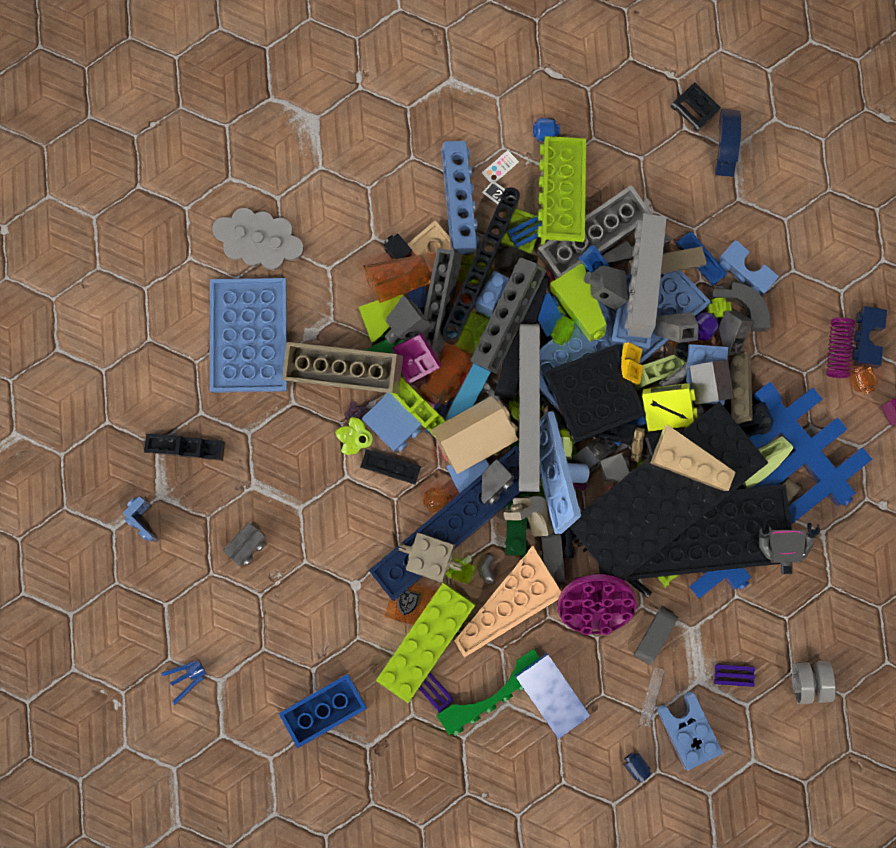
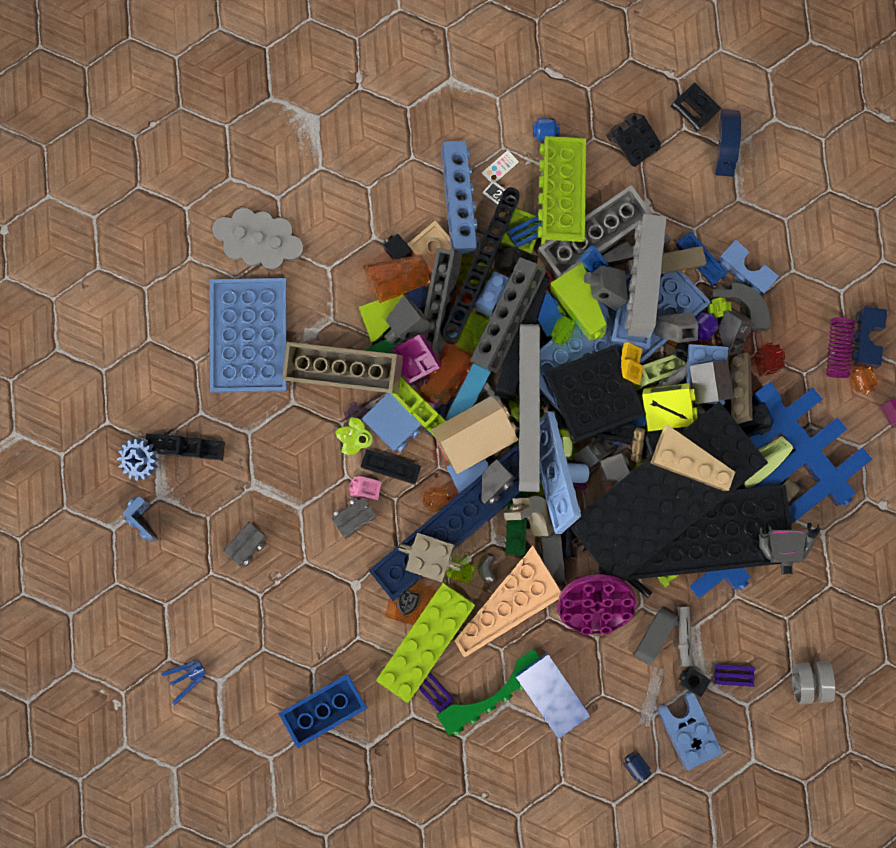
none -> medium blue gear [117,438,159,480]
none -> flat silver brick [331,497,377,539]
none -> bright pink bracket [349,476,382,501]
none -> black bracket [606,113,661,167]
none -> light grey pin [677,607,693,667]
none -> black brick [678,668,711,697]
none -> clear red brick [754,343,785,377]

